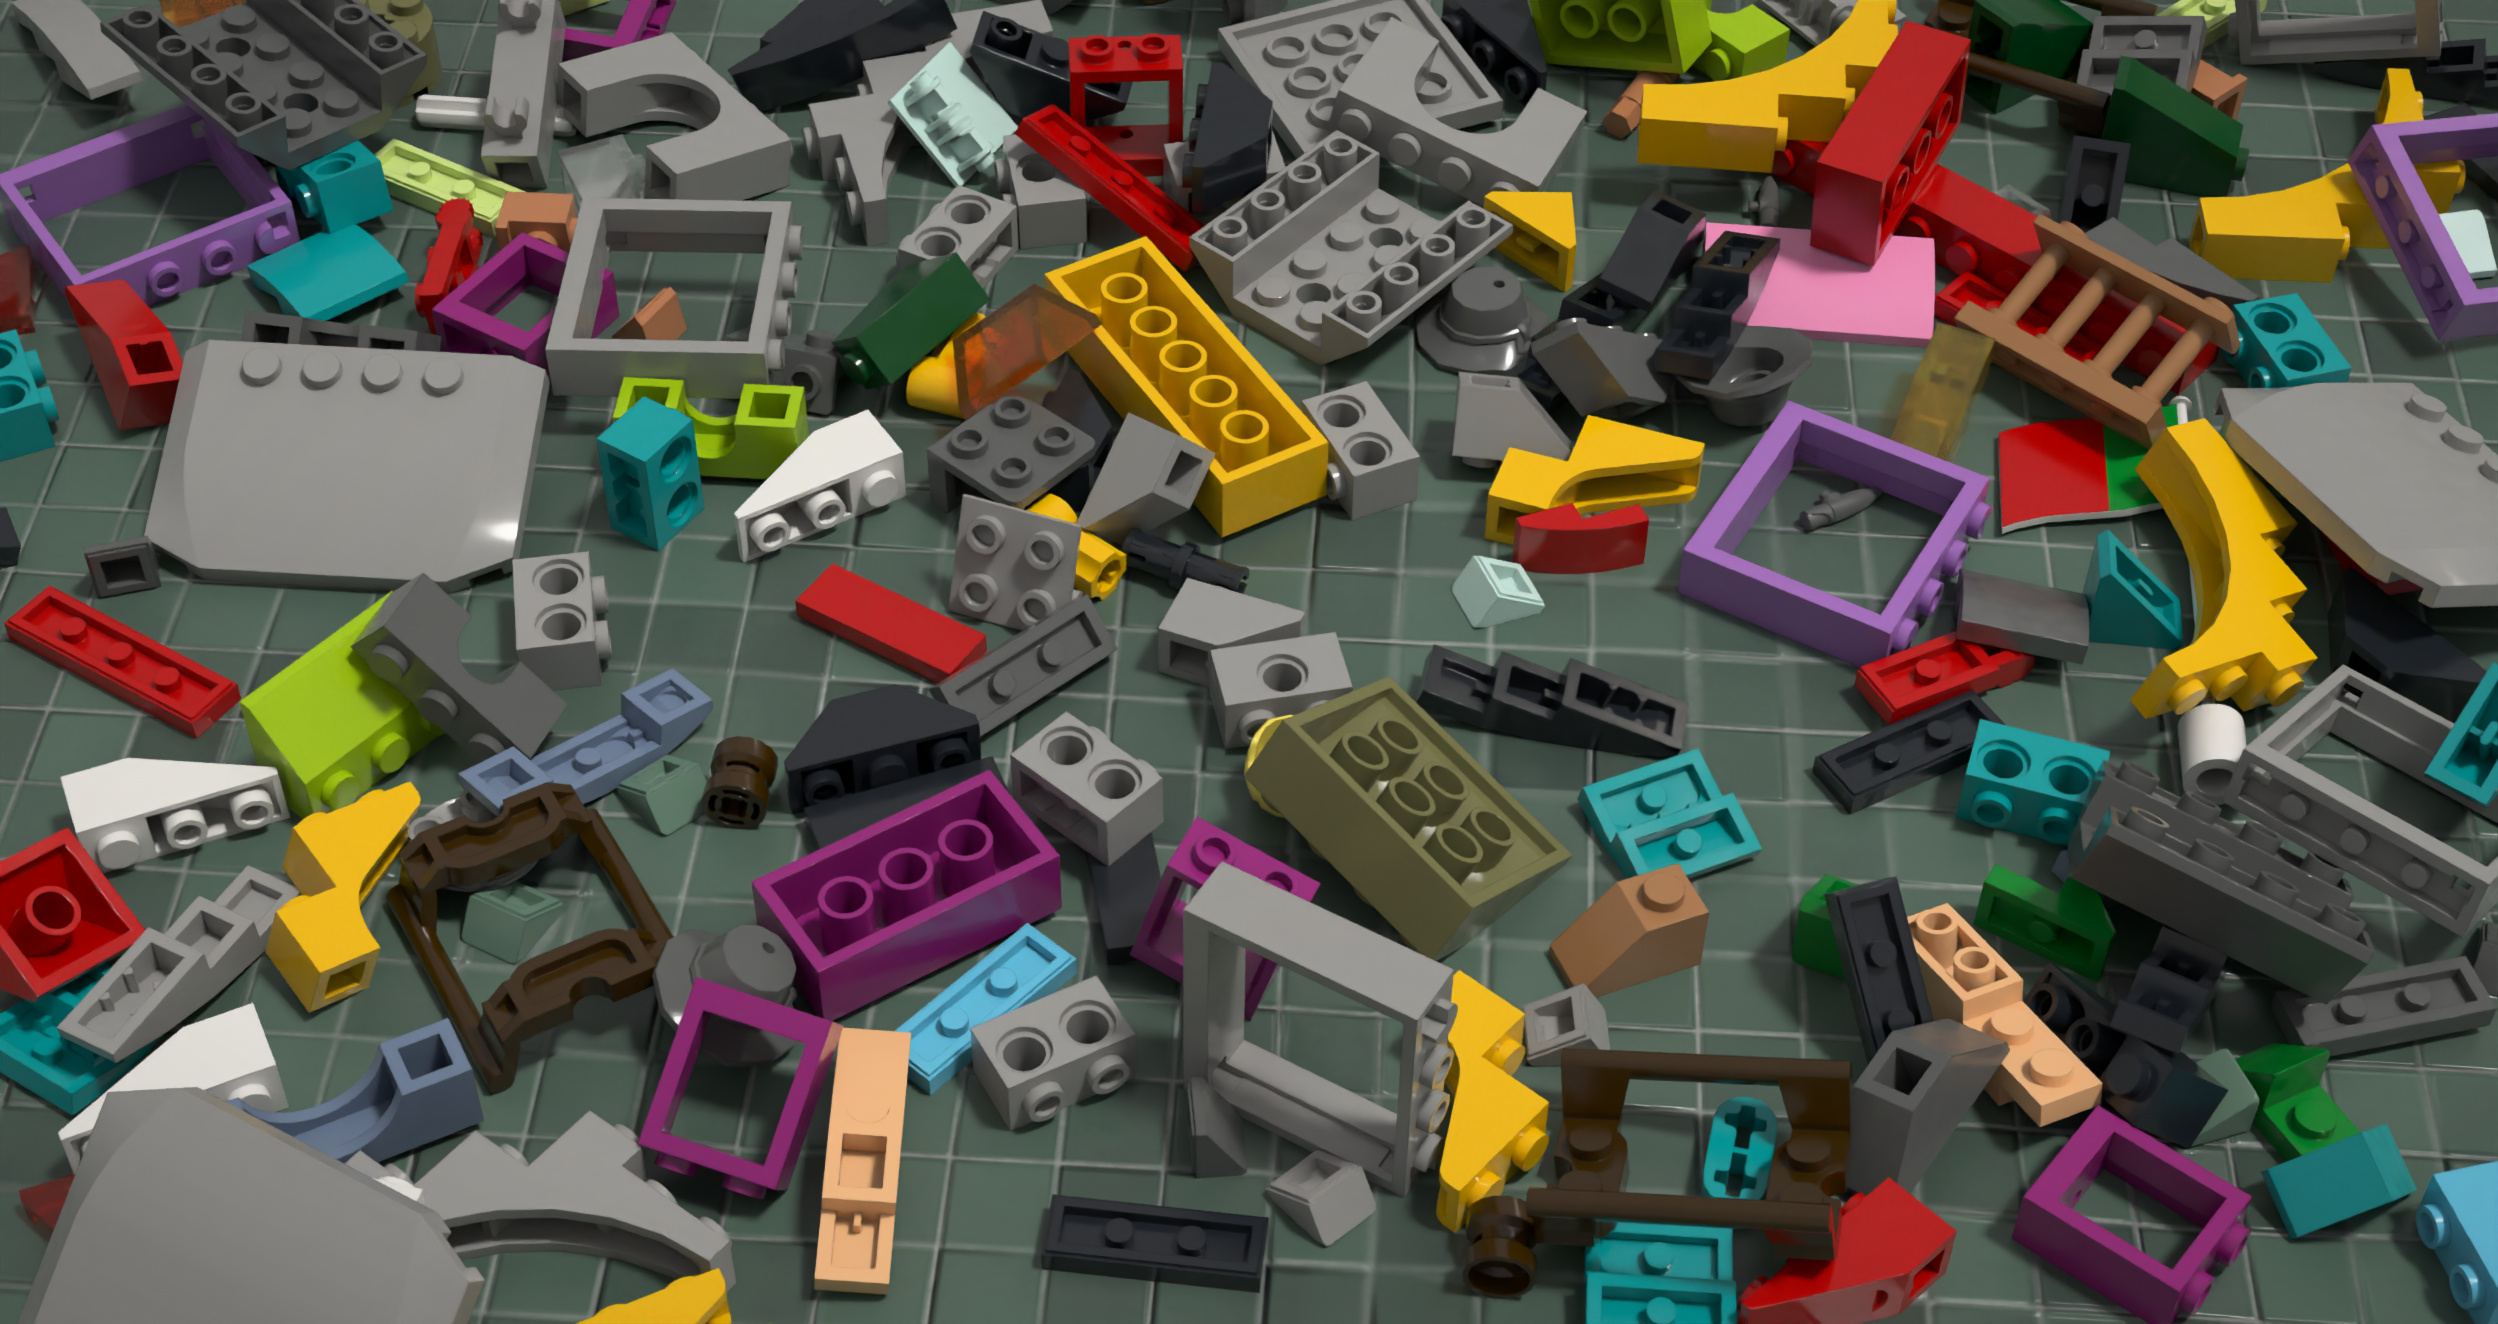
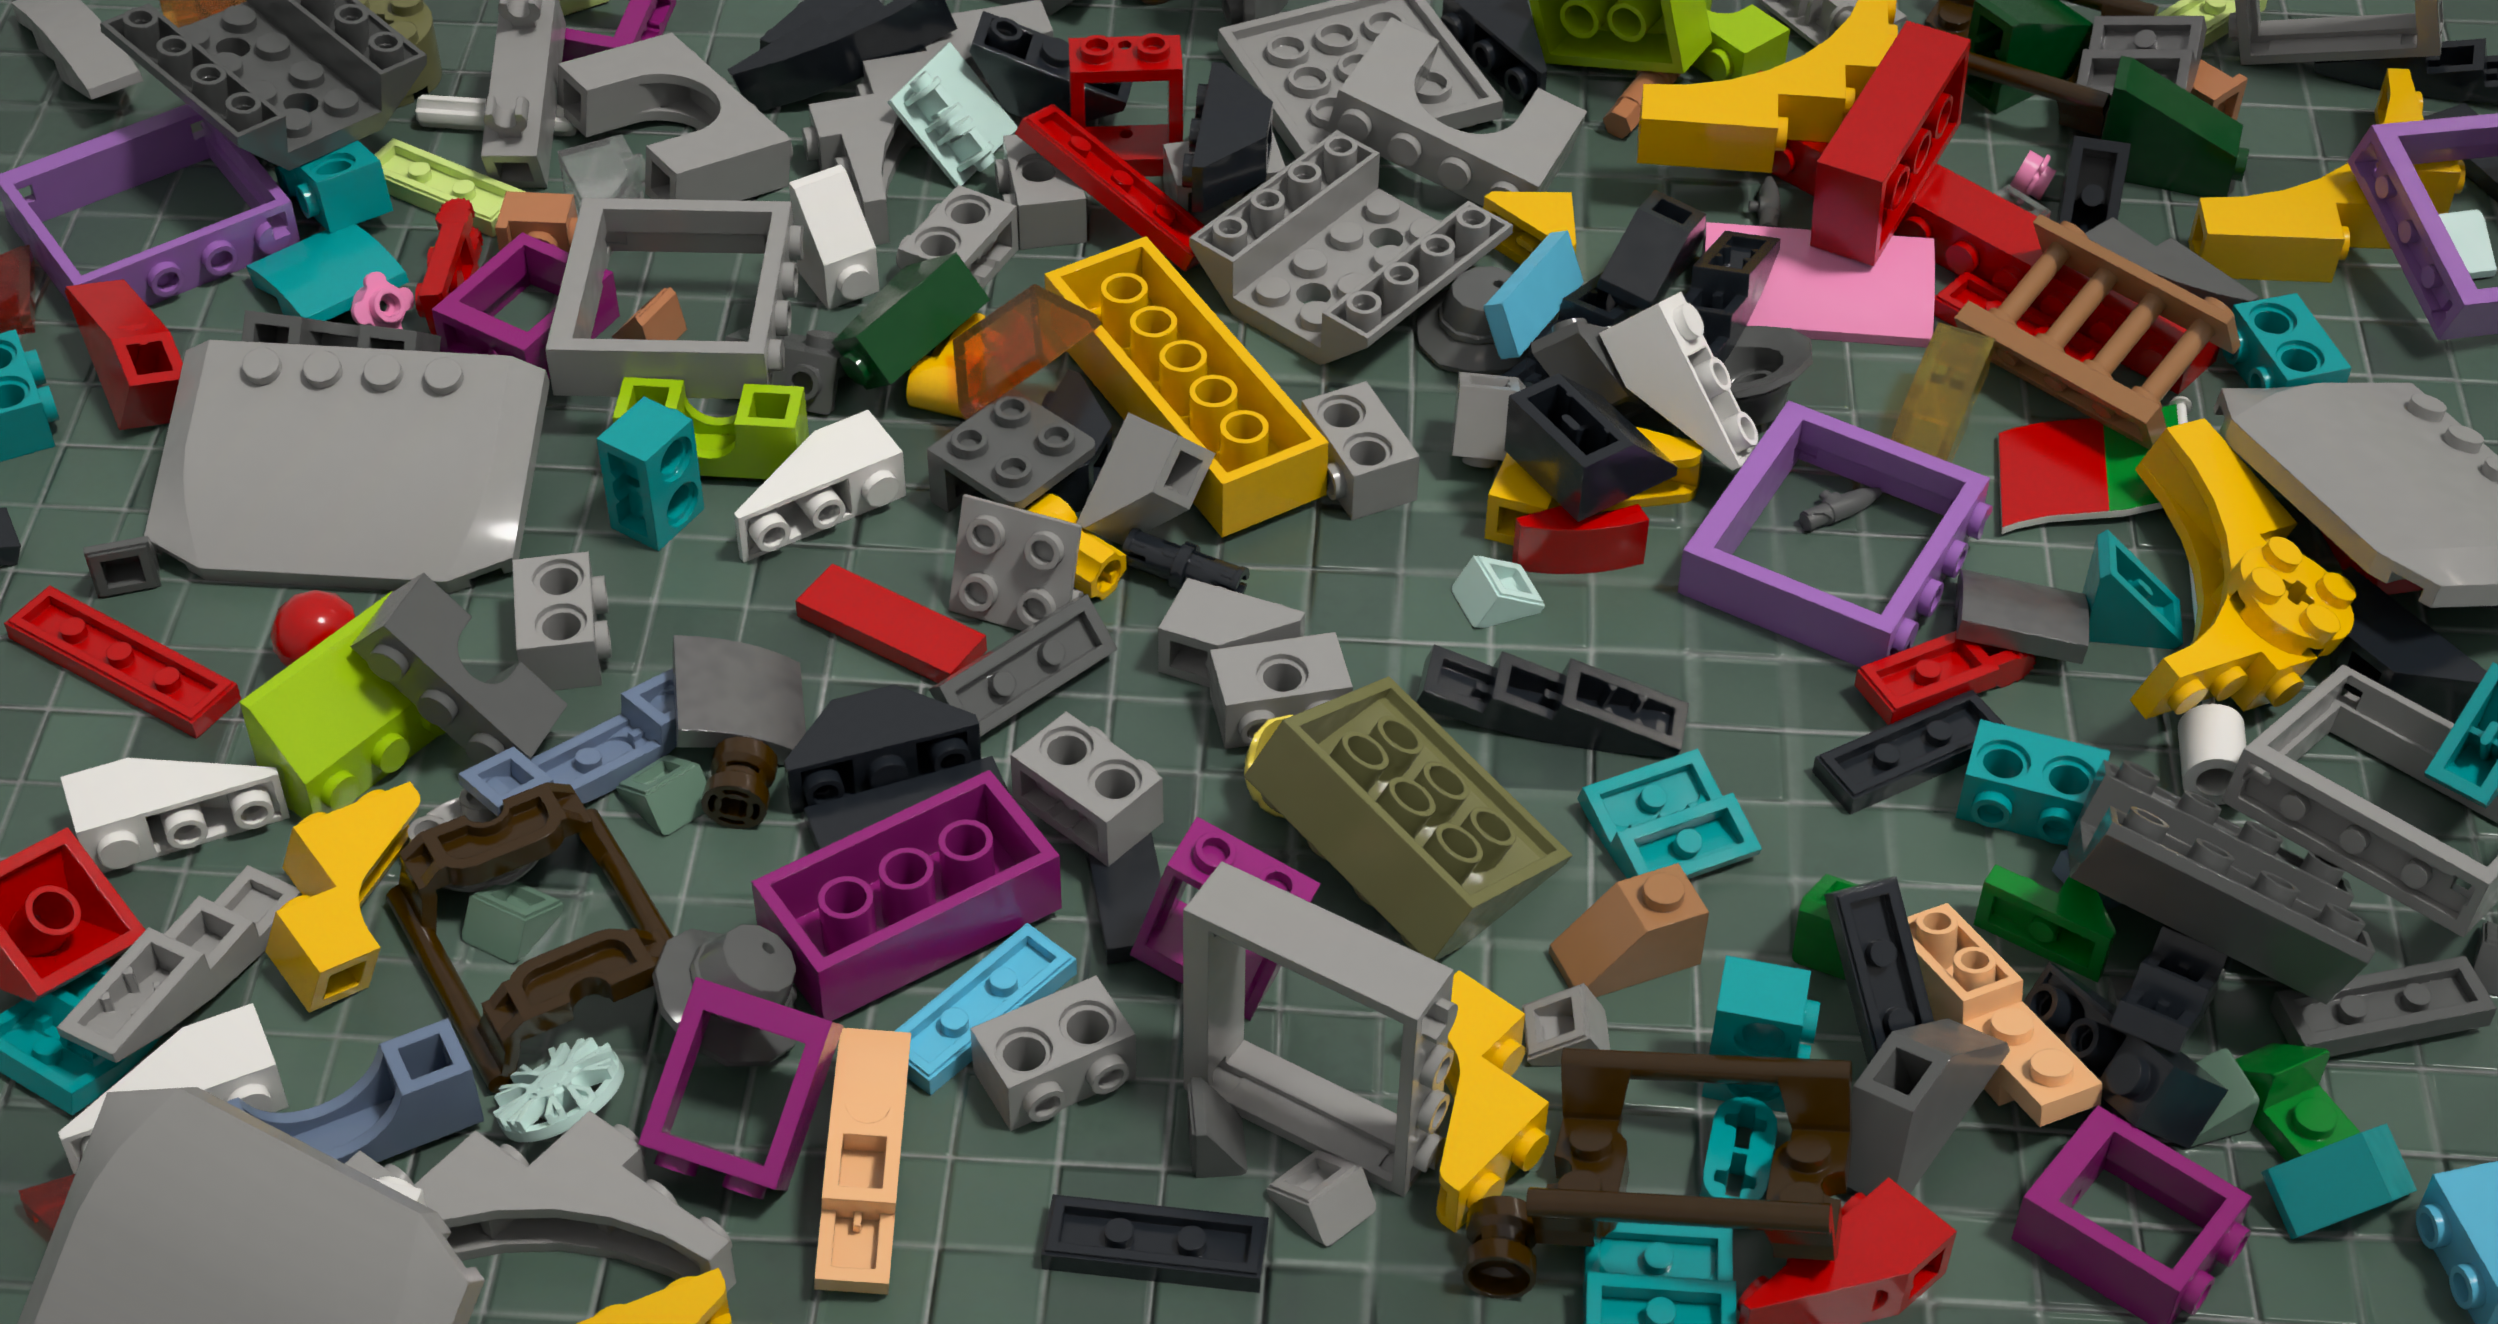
none -> red piece [270,590,355,667]
none -> bright pink plate [351,272,414,329]
none -> light aqua wheel [493,1037,624,1142]
none -> flat silver slope [672,635,806,765]
none -> white slope [789,164,879,310]
none -> medium azure tile [1483,230,1584,359]
none -> black slope [1504,373,1678,522]
none -> white slope [1599,292,1758,471]
none -> teal brick [1701,955,1820,1112]
none -> bright pink plate [2008,150,2056,204]
none -> yellow plate [2227,536,2356,657]

